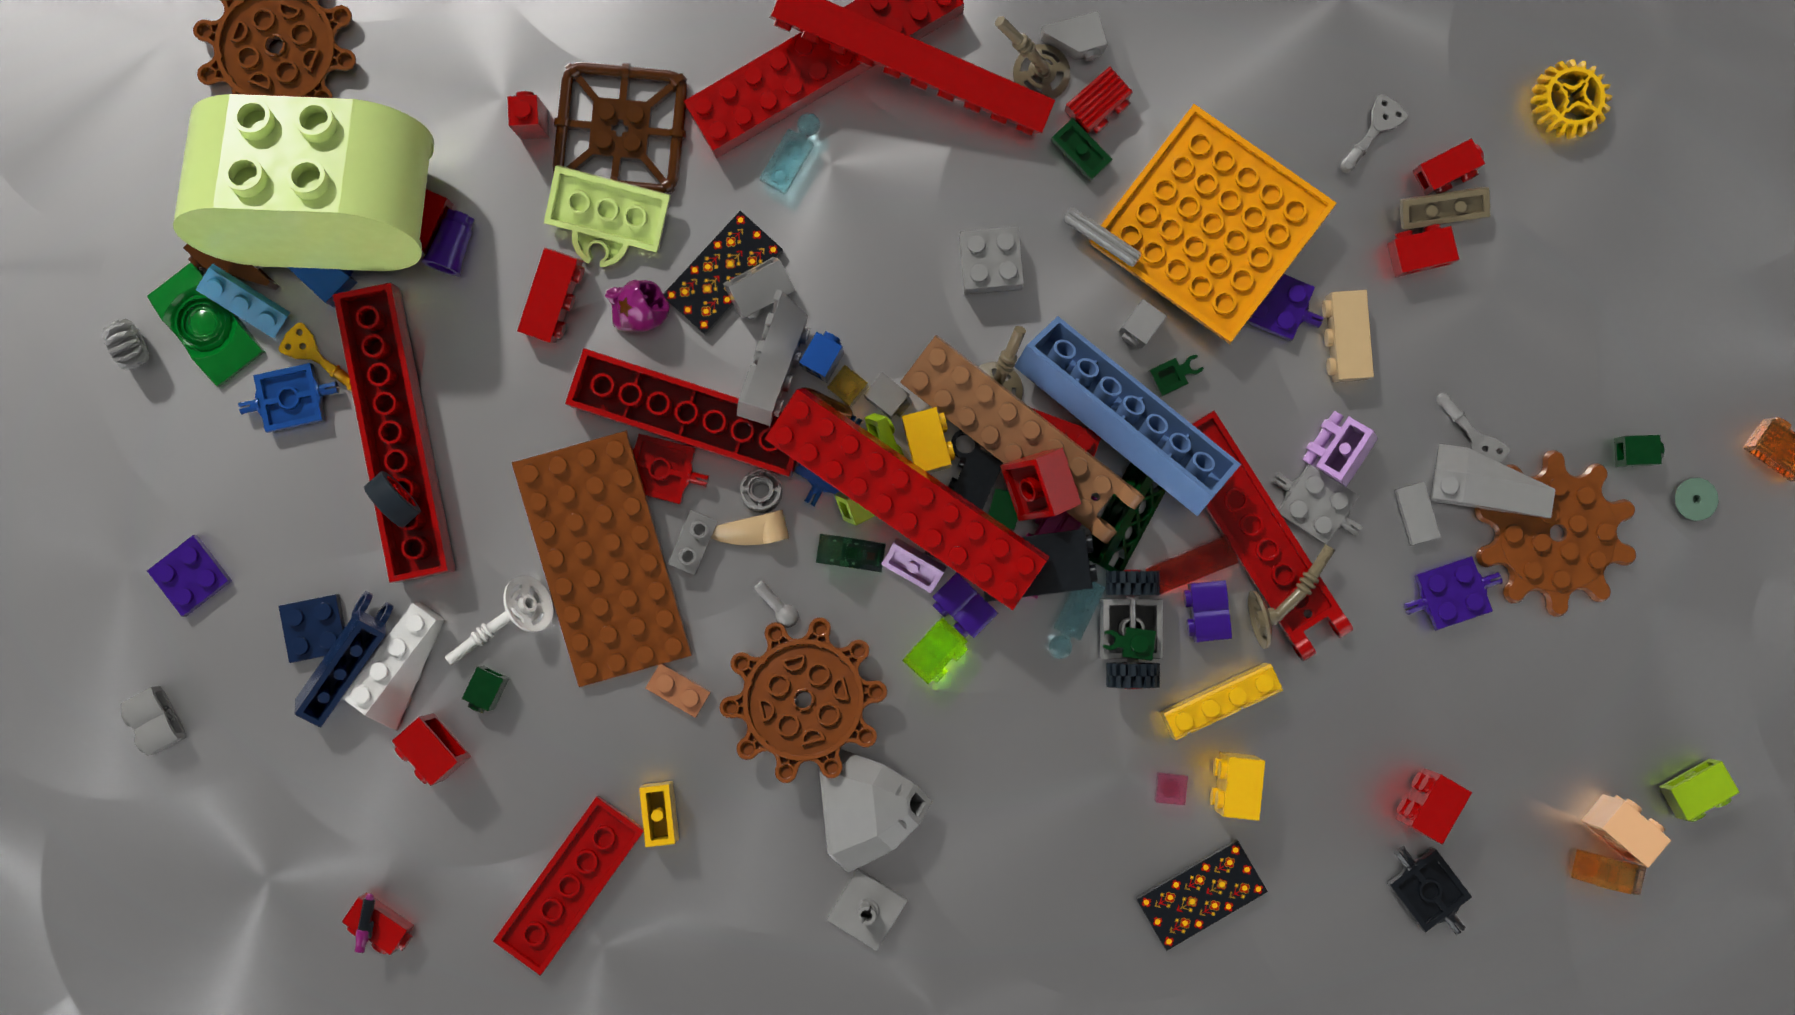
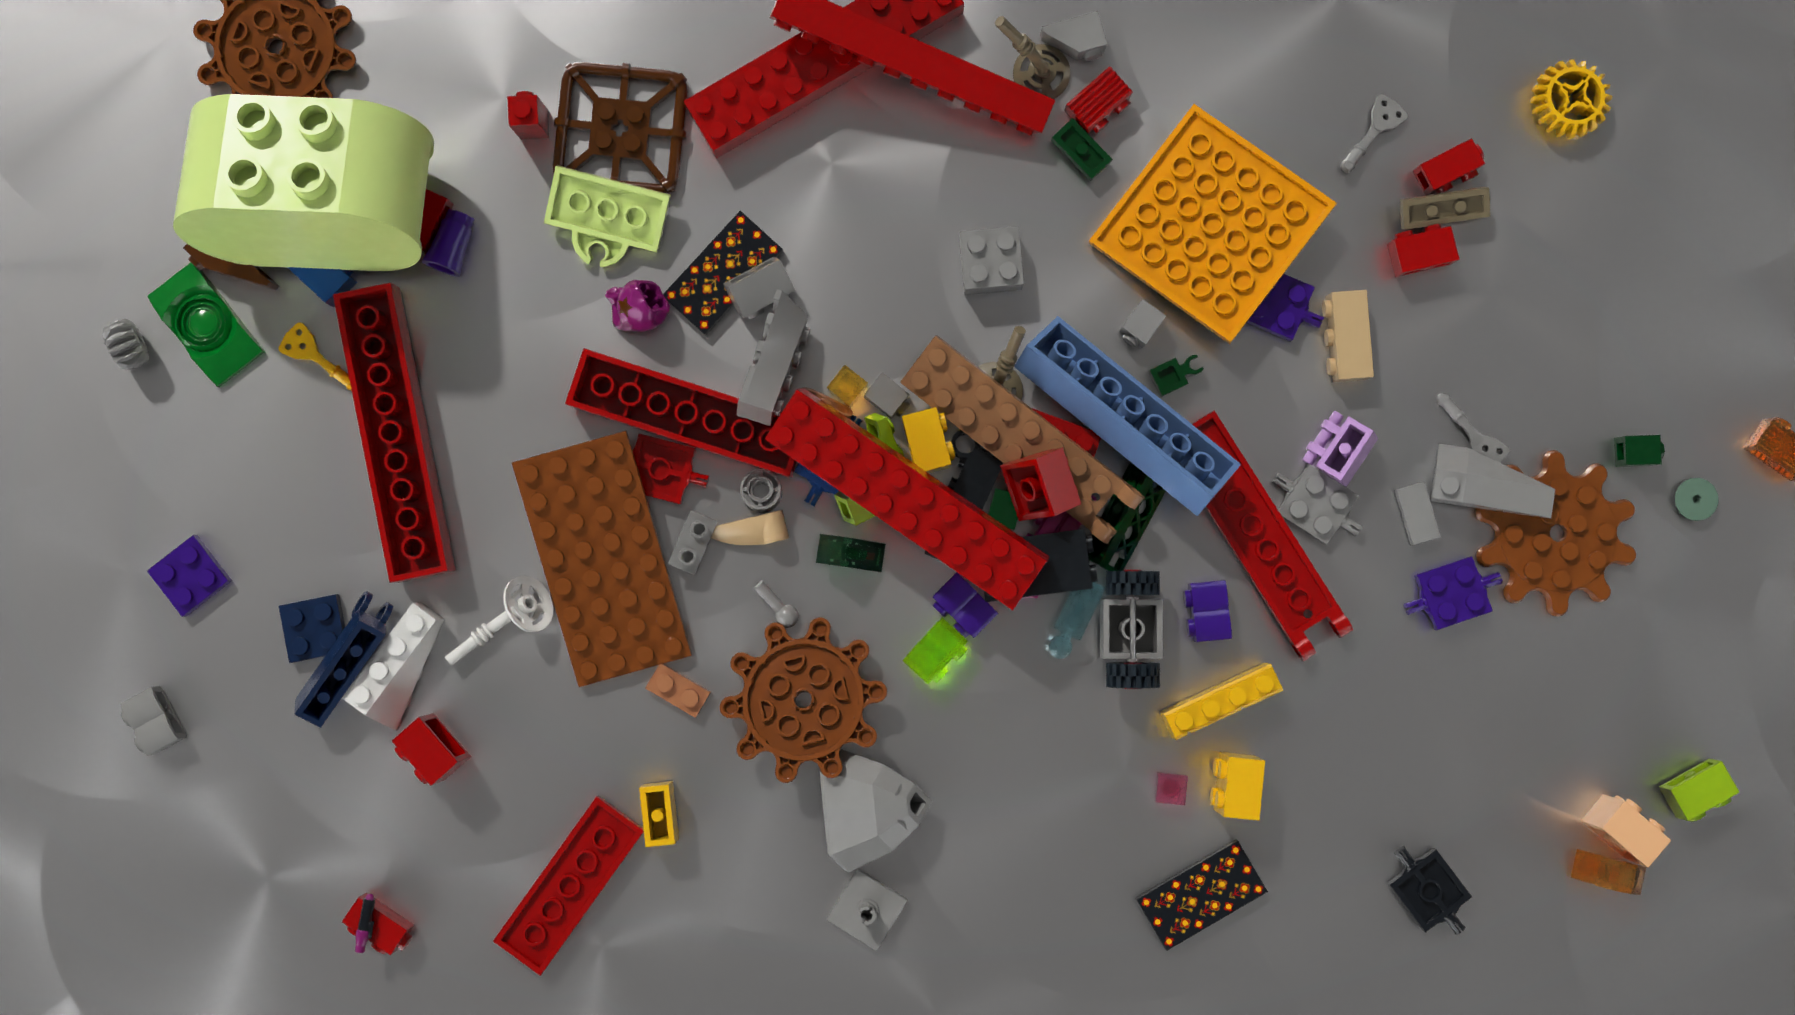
dark azure plate [196,264,291,338] -> none
blue plate [238,363,340,433] -> none
black wheel [364,471,421,528] -> none
dark green brick [462,665,509,713] -> none
red brick [517,248,585,343] -> none
clear light blue plate [760,113,820,194] -> none
blue brick [799,331,844,383] -> none
lavender plate [881,538,947,594] -> none
light grey axle [1064,207,1141,267] -> none
dark green plate [1102,627,1156,661] -> none
clear red plate [1145,534,1239,596] -> none
dark tan dish [1248,544,1336,649] -> none
red piece [1396,768,1472,845] -> none

